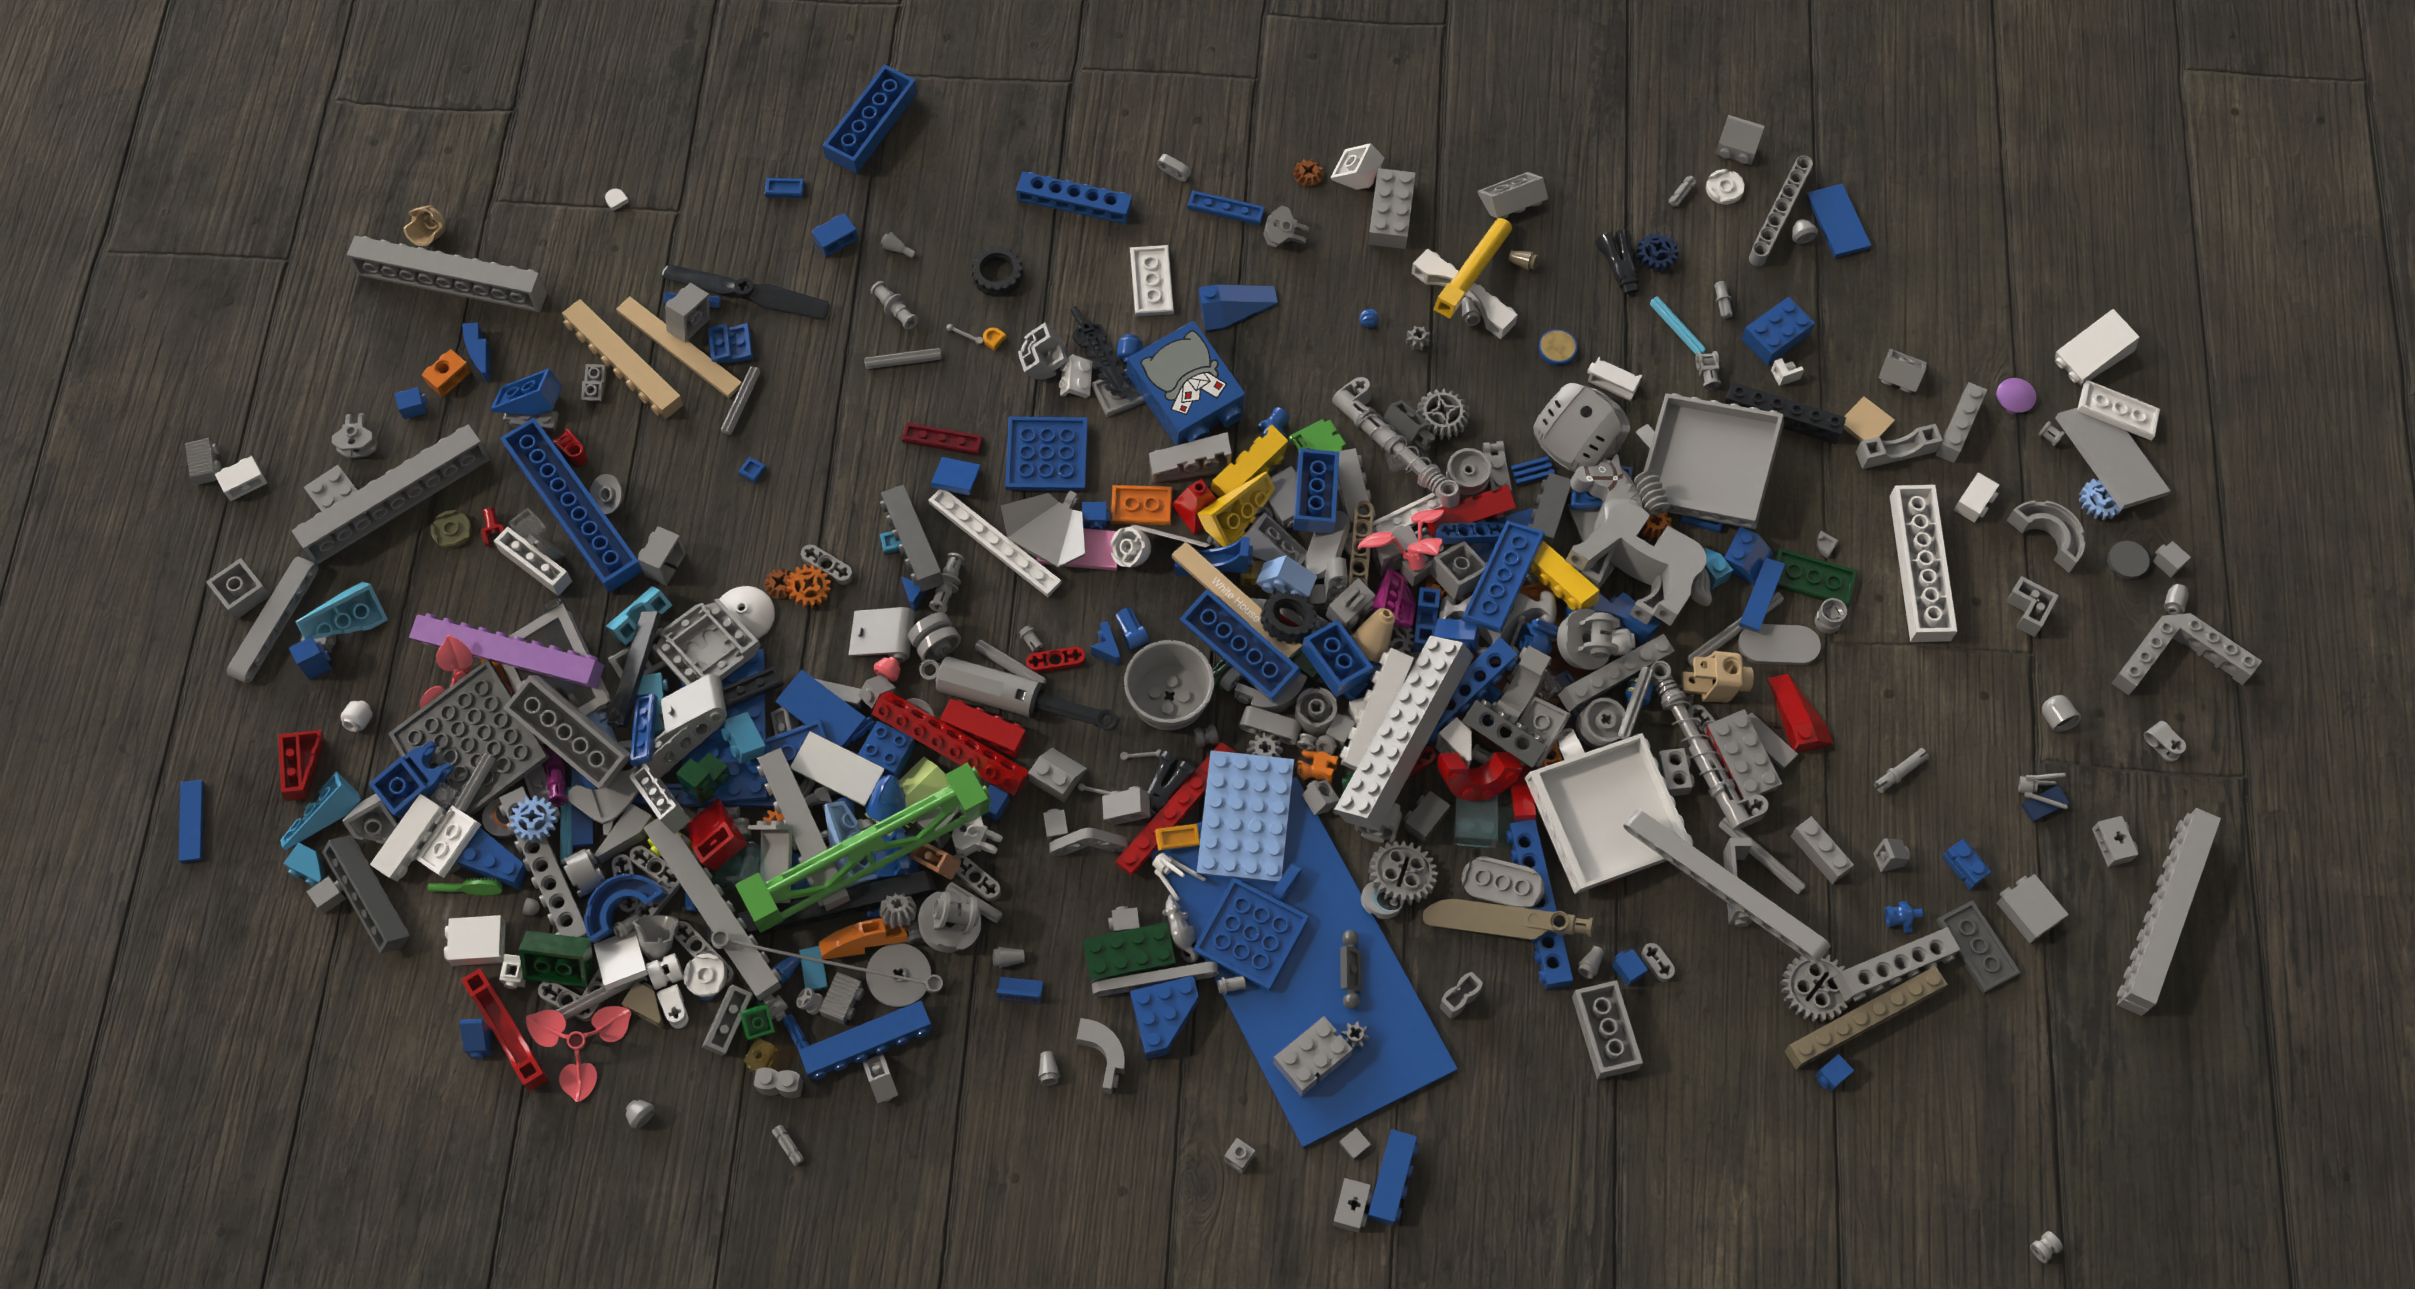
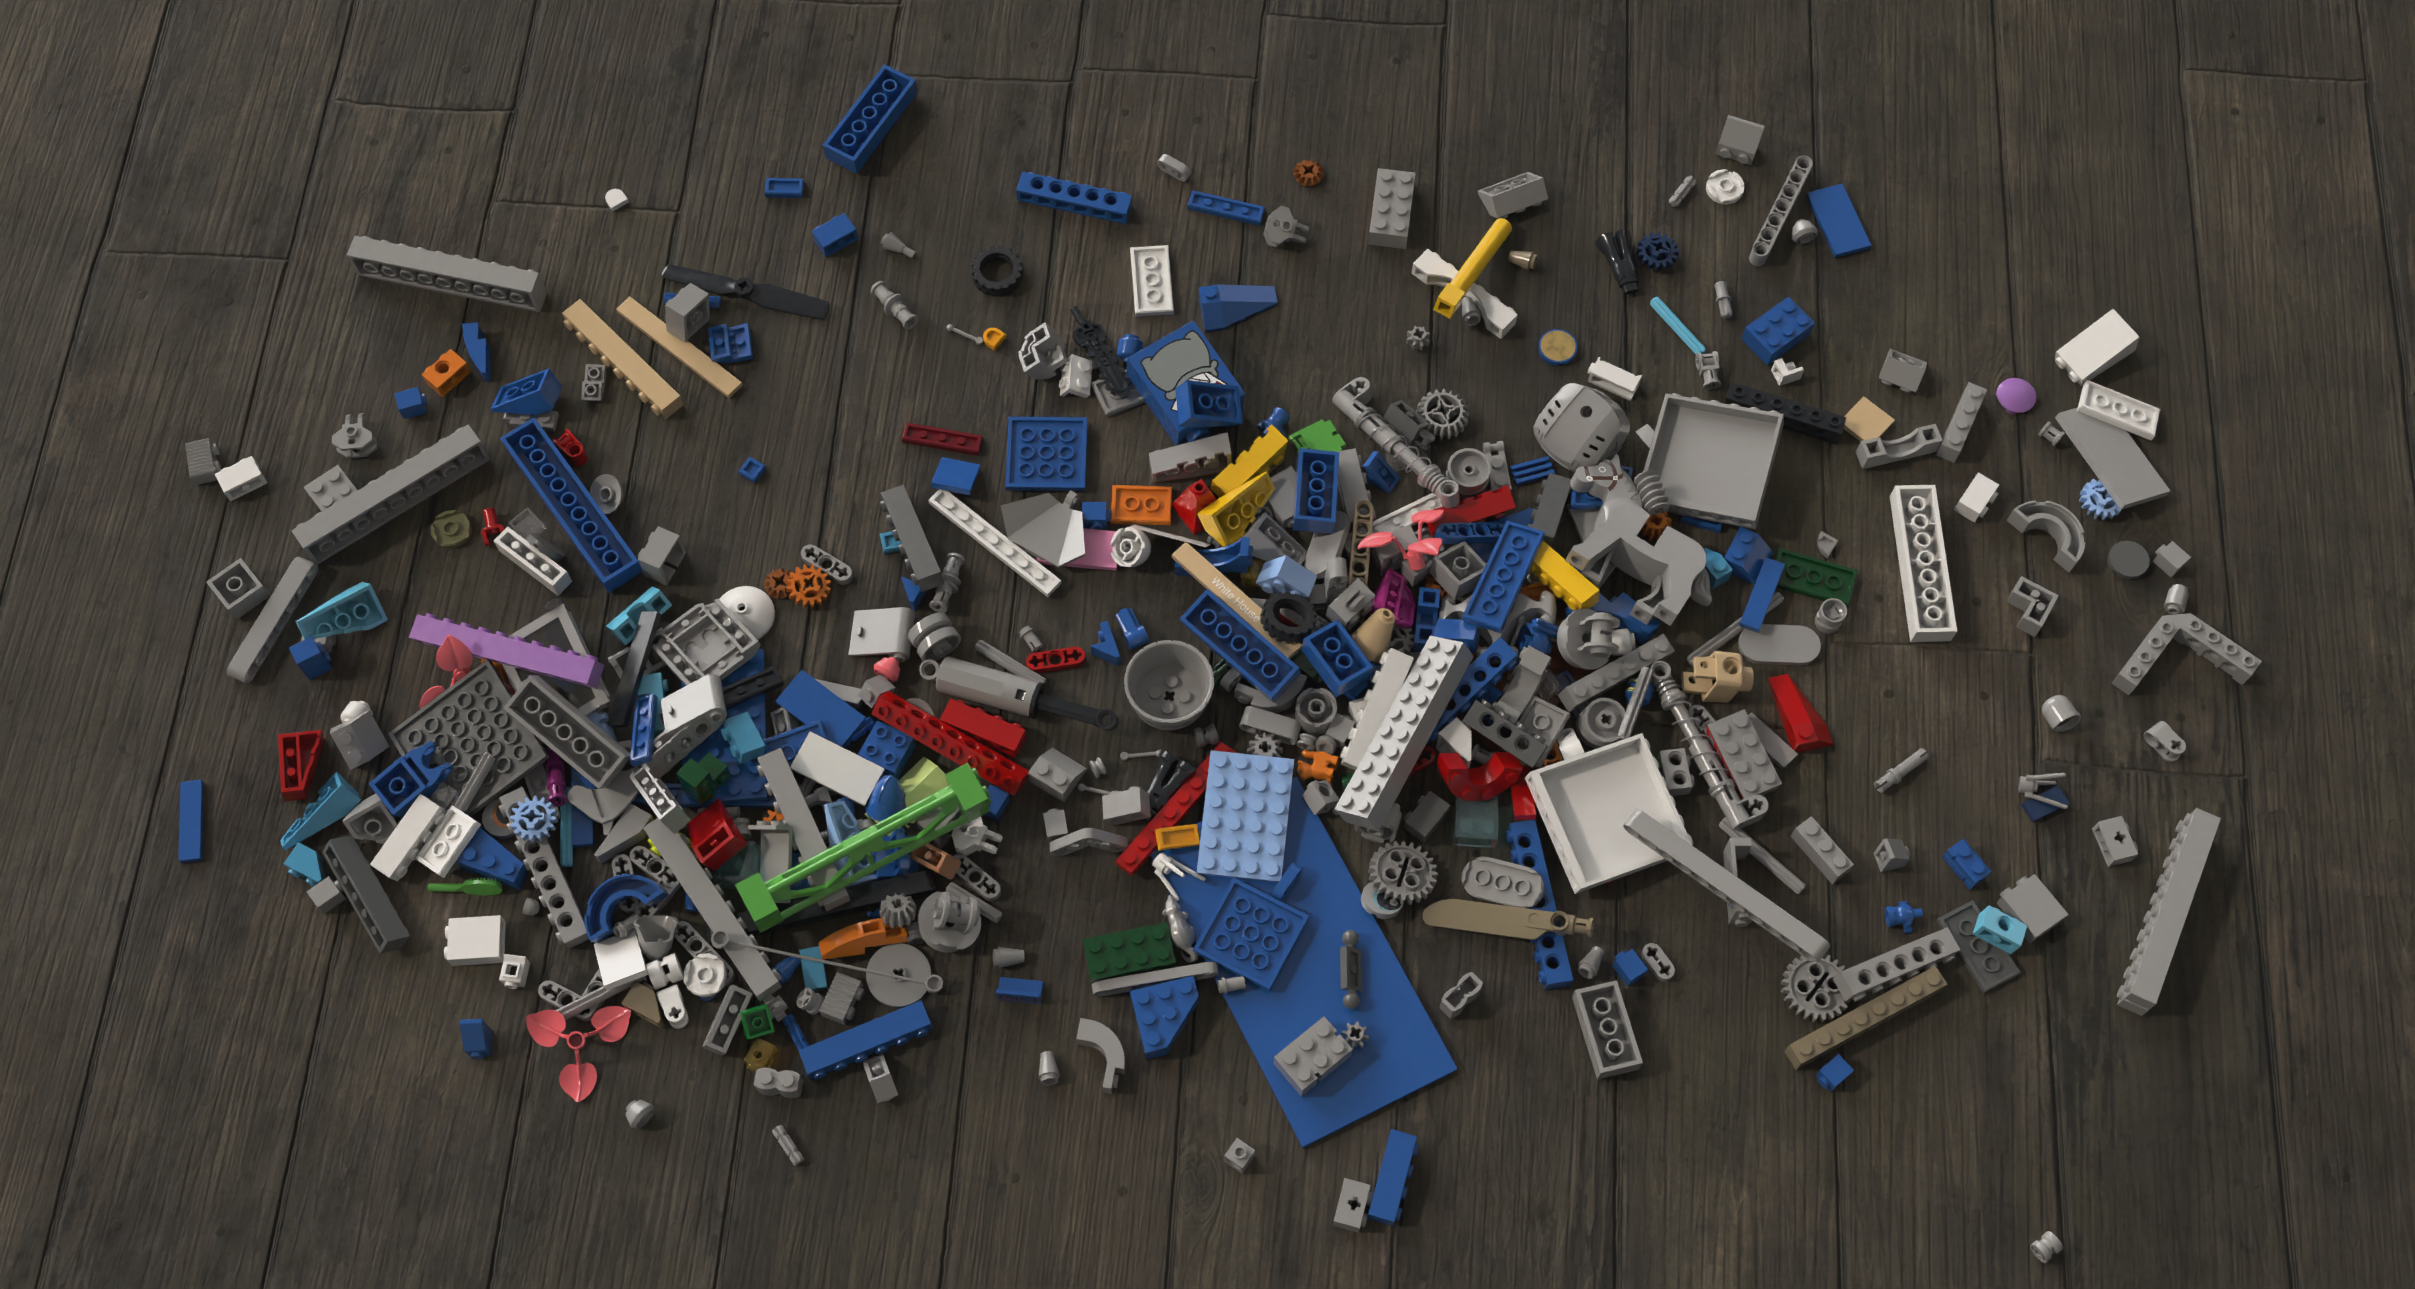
tan helmet [404,205,445,246] -> none
red arch [461,968,549,1092] -> none
dark green brick [519,931,594,987] -> none
light grey brick [561,849,606,898] -> none
light grey axle [721,366,760,435] -> none
light grey axle [864,348,942,369] -> none
light grey brick [1108,906,1139,933] -> none
white slope [1331,143,1384,190] -> none
light grey tile [1339,1127,1371,1160] -> none
blue plate [1359,309,1379,328] -> none
none -> light grey slope [330,710,389,770]
none -> light grey bush [1089,757,1107,778]
none -> blue slope [1175,380,1243,428]
none -> blue slope [1363,451,1400,493]
none -> medium azure brick [1973,905,2027,954]

